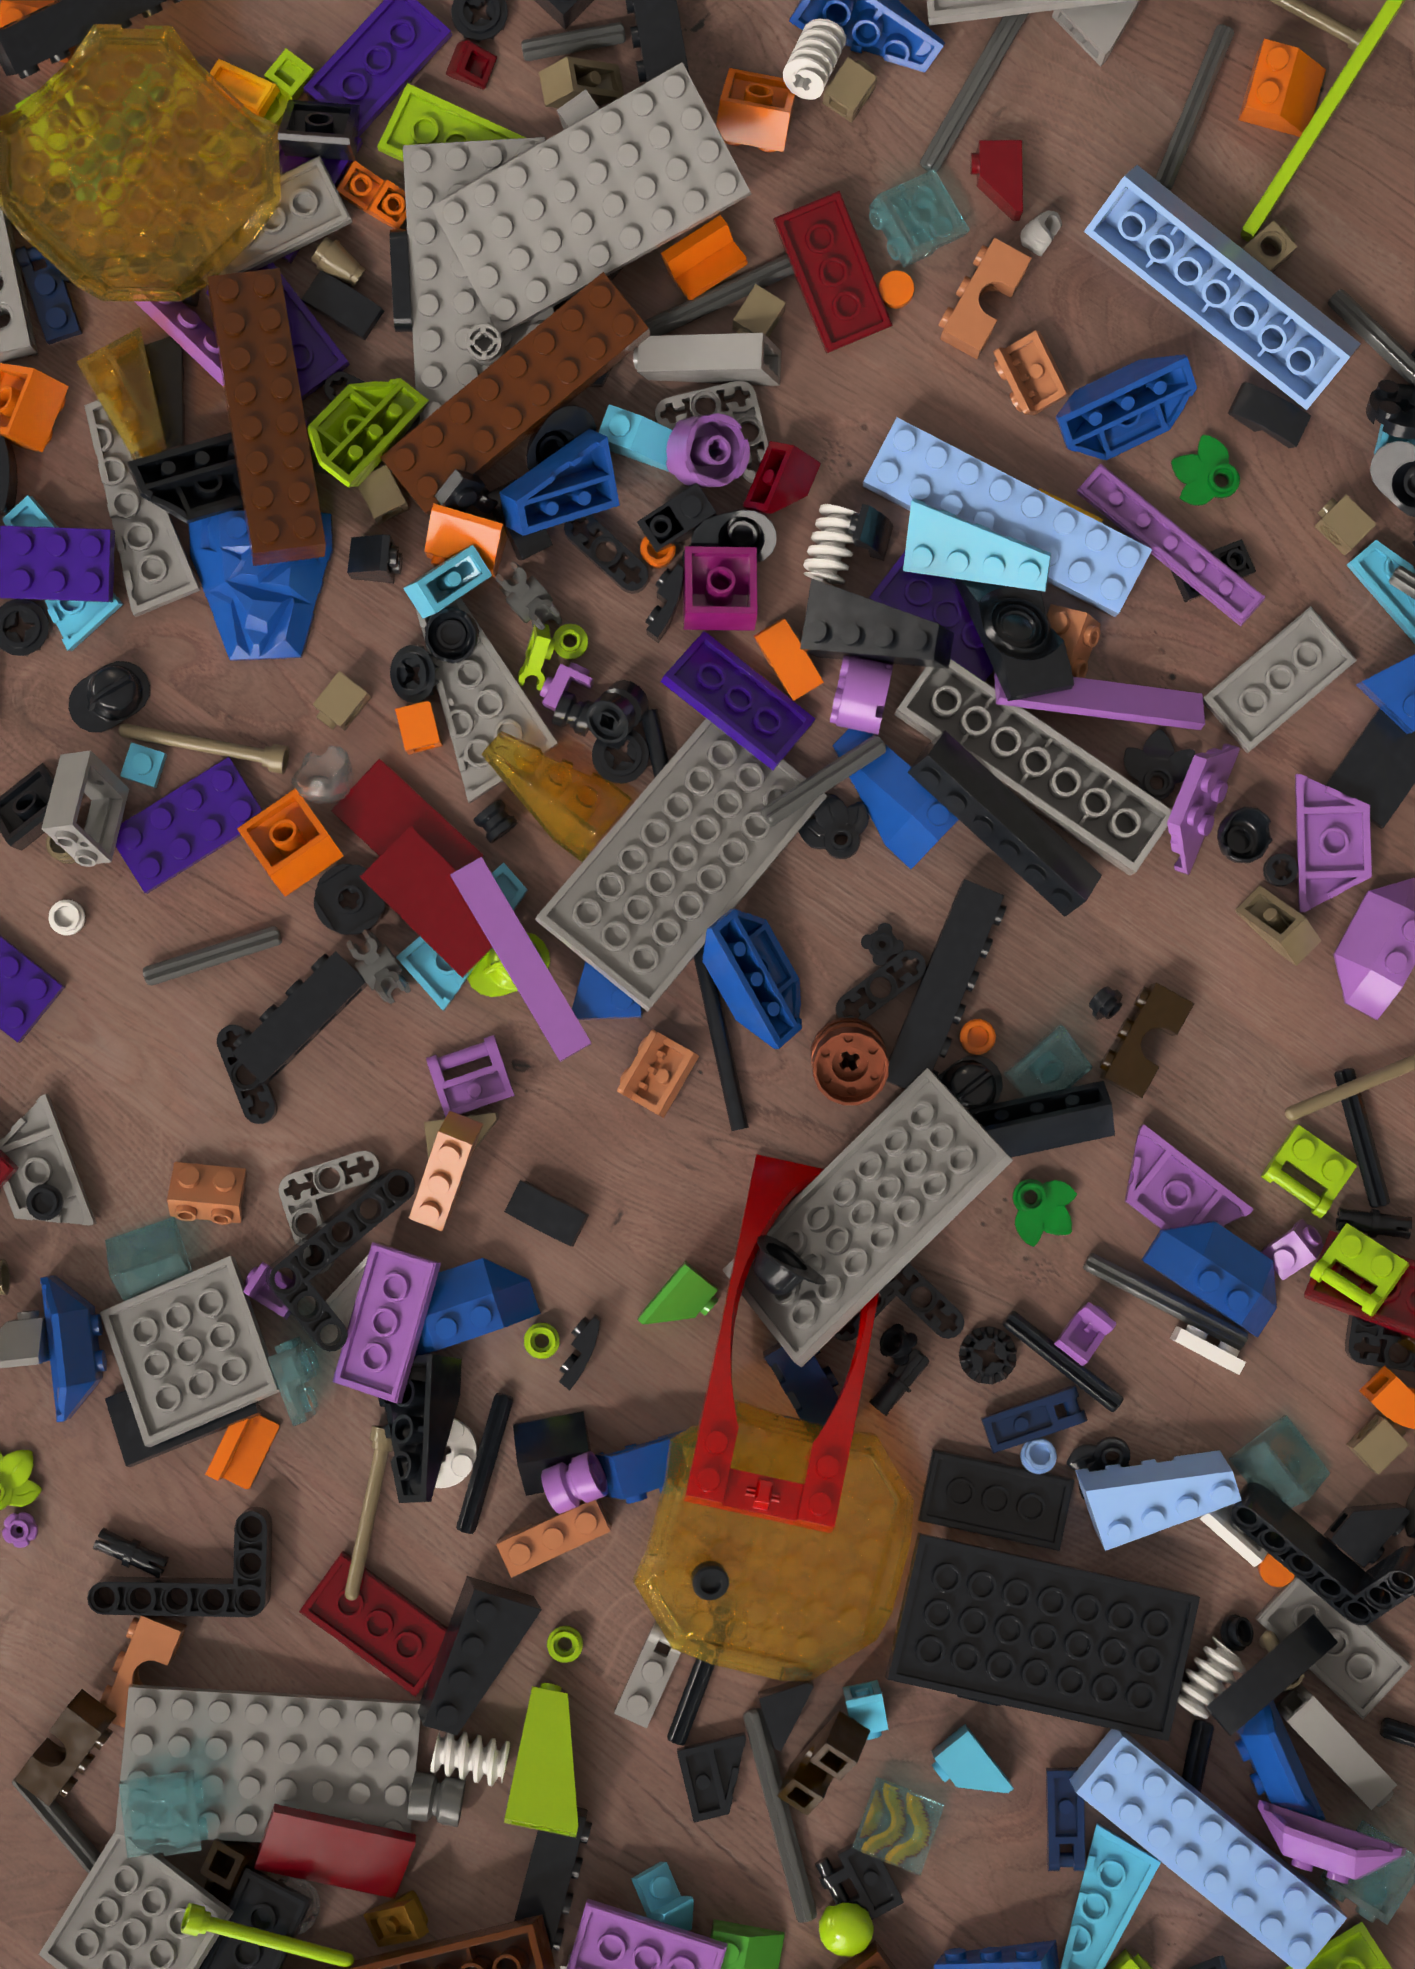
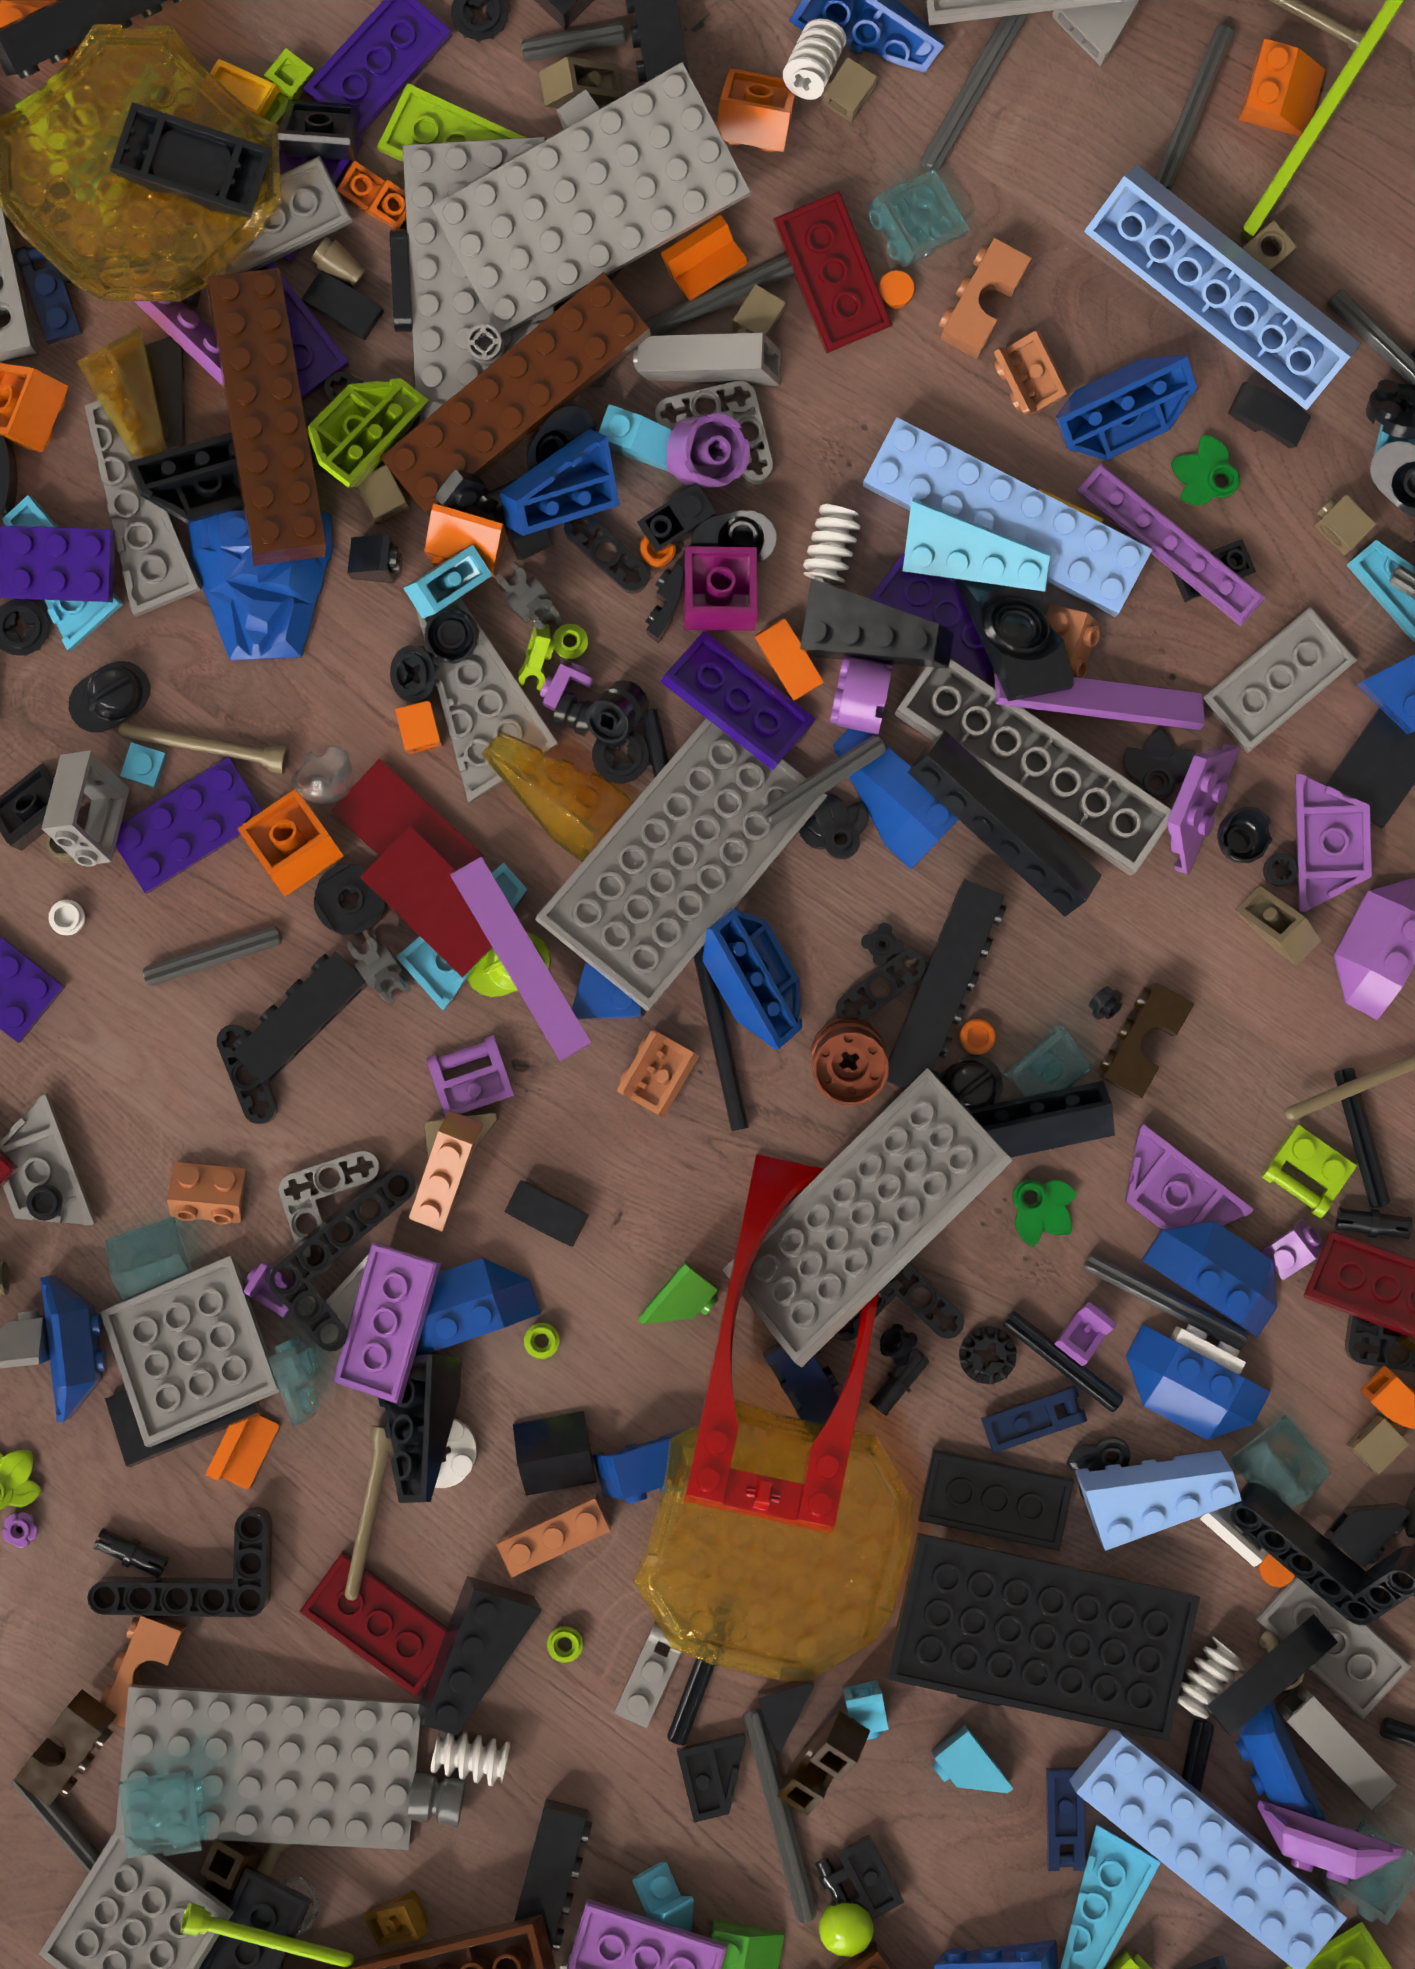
dark red tile [254,1804,416,1899] -> none
dark tan brick [312,671,371,731] -> none
dark red slope [446,40,497,90] -> none
black axle [456,1393,513,1534] -> none
black wheel [473,799,518,843] -> none
lime slope [504,1683,578,1838] -> none
medium lavender wheel [541,1451,608,1514] -> none
black slope [559,1314,601,1391] -> none
black tile [691,1561,729,1600] -> none
dark red slope [743,441,821,514] -> none
black piece [754,1235,826,1295] -> none
black slope [849,504,893,561] -> none
clear light blue slope [852,1777,945,1876] -> none
dark red slope [970,140,1023,221] -> none
light grey arm [1020,210,1062,256] -> none
light blue plate [1020,1438,1057,1474] -> none
black plate [1220,1614,1254,1652] -> none
lime plate [1310,1223,1409,1317] -> none
none -> black slope [110,102,273,218]
none -> blue wedge [1126,1324,1270,1440]

